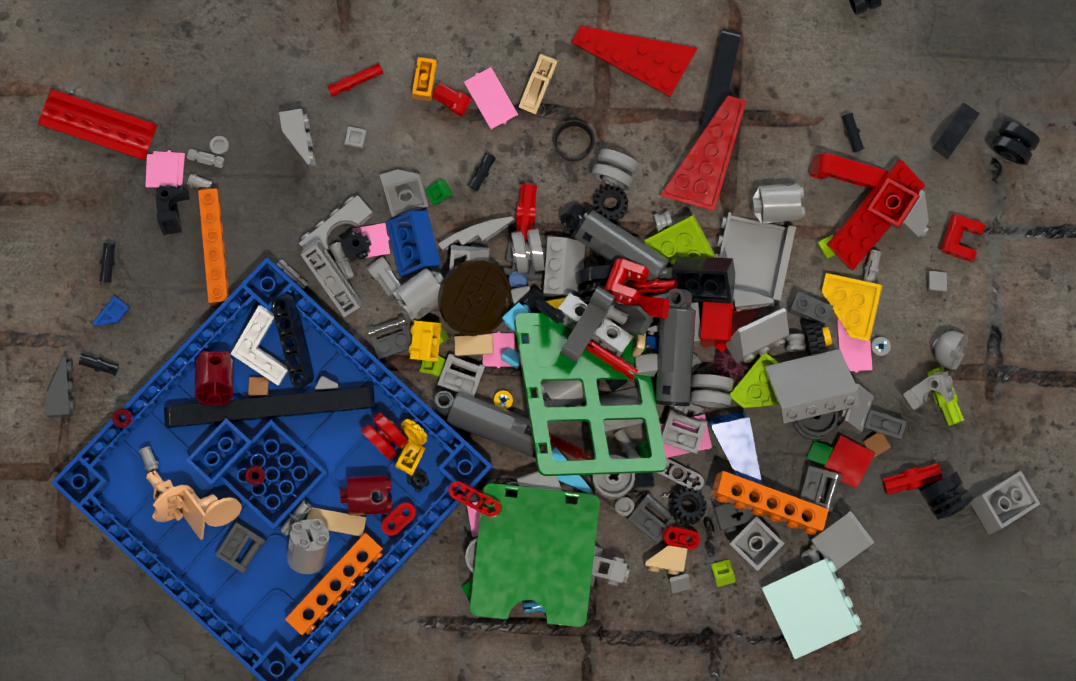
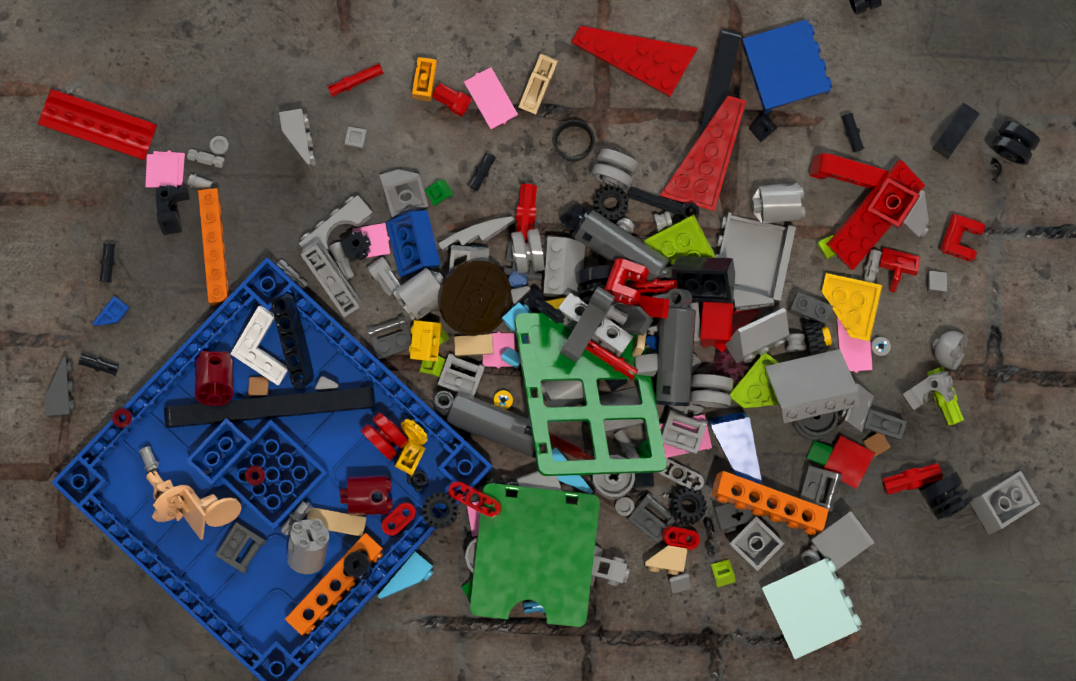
none -> black wheel [343,551,373,581]
none -> medium azure slope [377,552,434,600]
none -> black tyre [422,492,458,529]
none -> light grey plate [616,218,634,234]
none -> black axle [627,187,700,221]
none -> blue panel [741,20,832,114]
none -> black slope [748,115,778,142]
none -> red plate [879,248,921,292]

